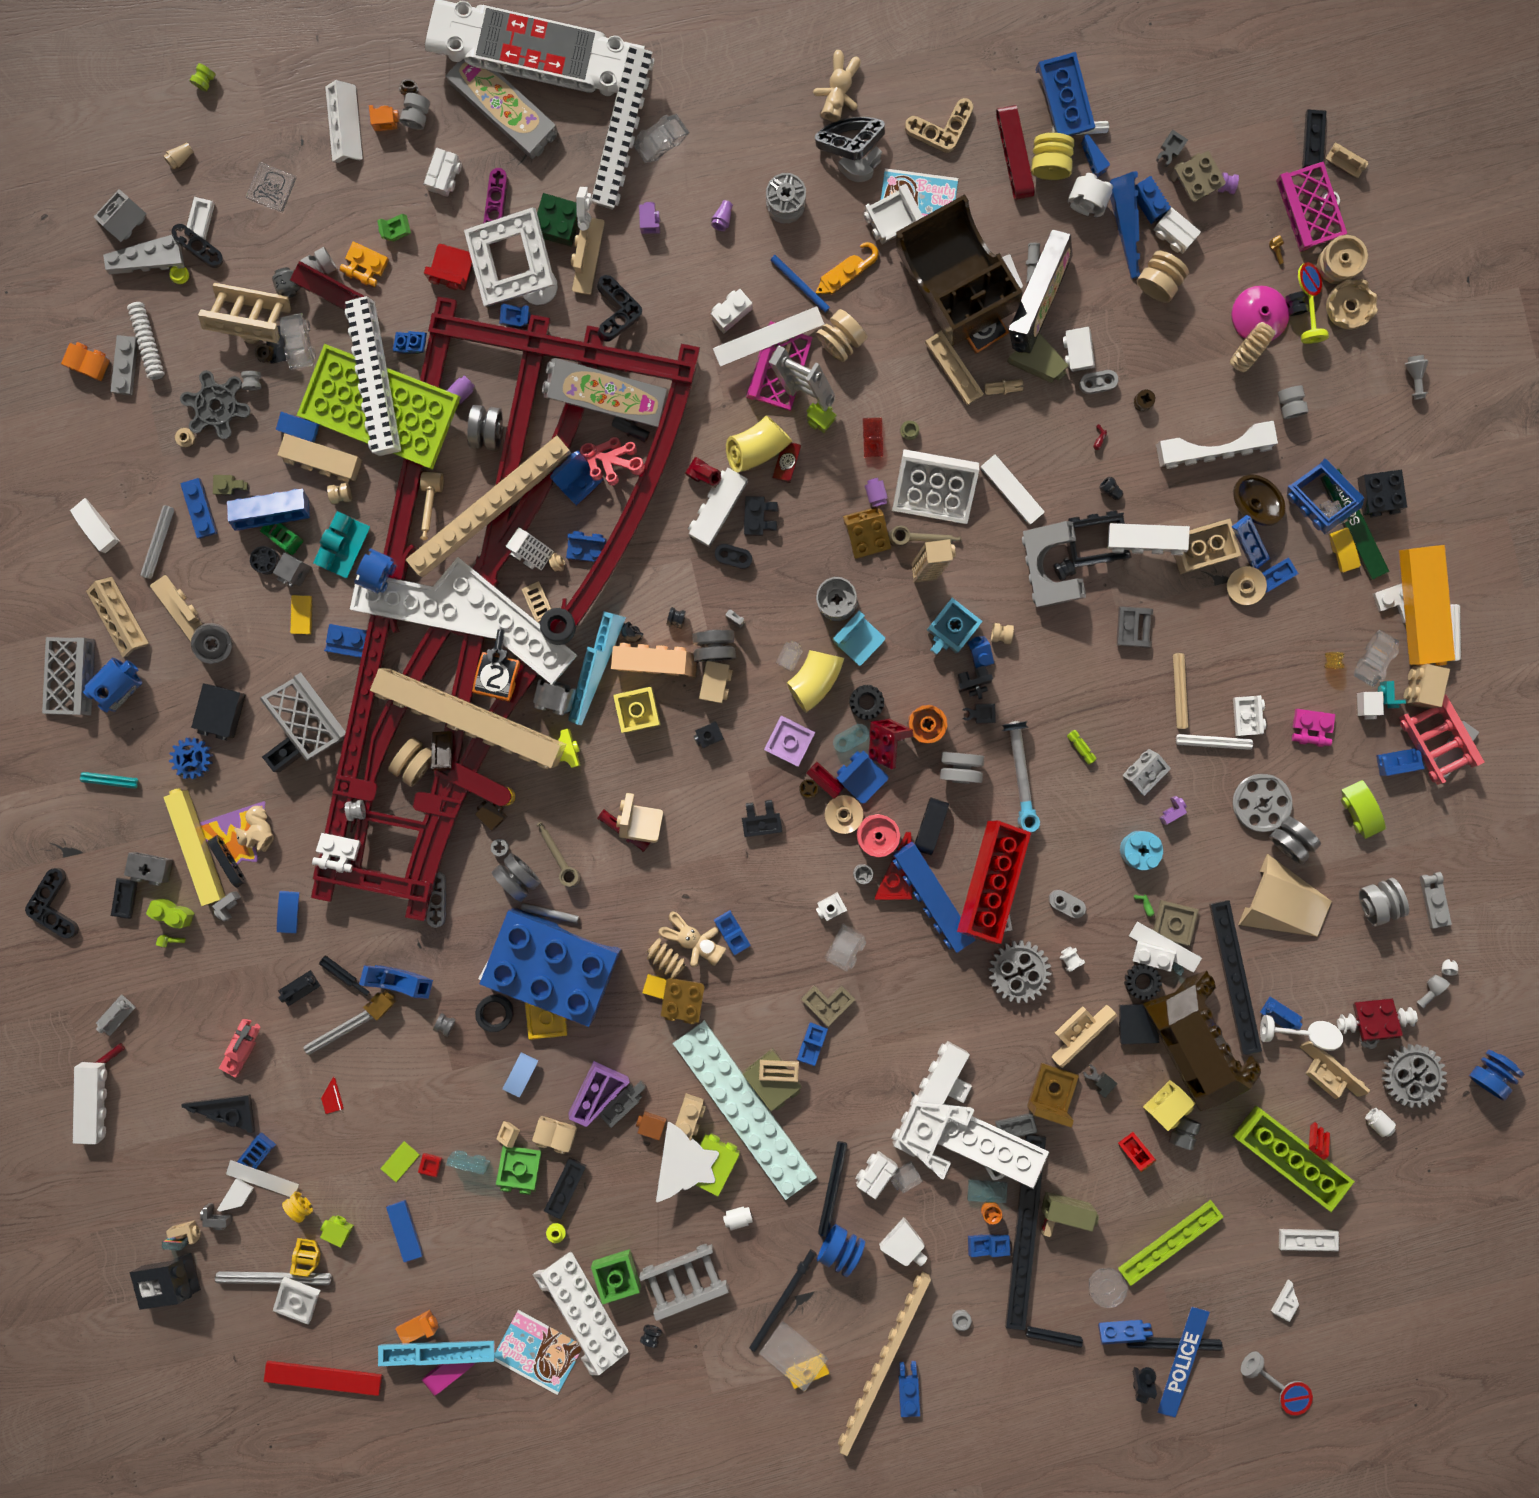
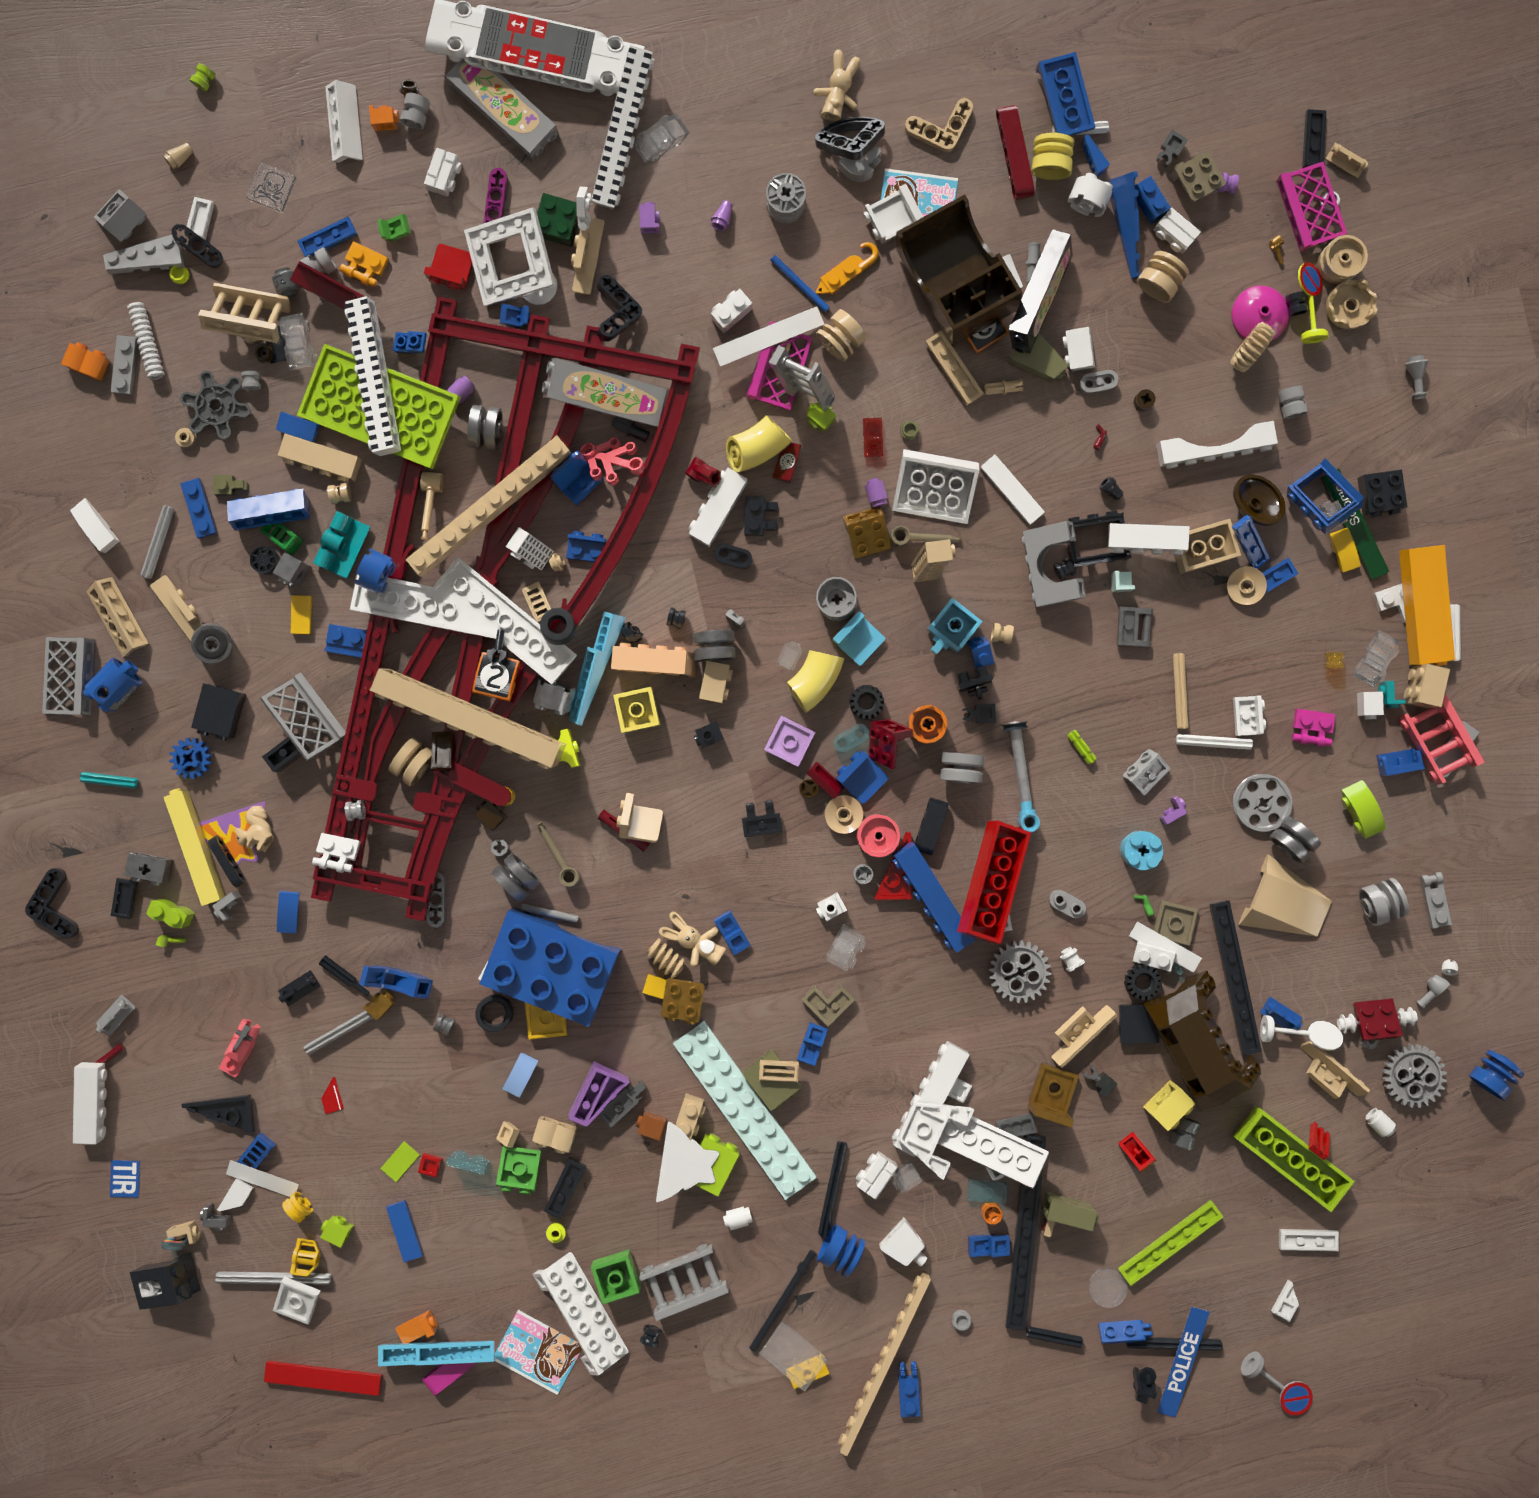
none -> blue sticker [110,1160,140,1197]
none -> blue tile [297,216,358,257]
none -> light aqua panel [1111,571,1135,592]

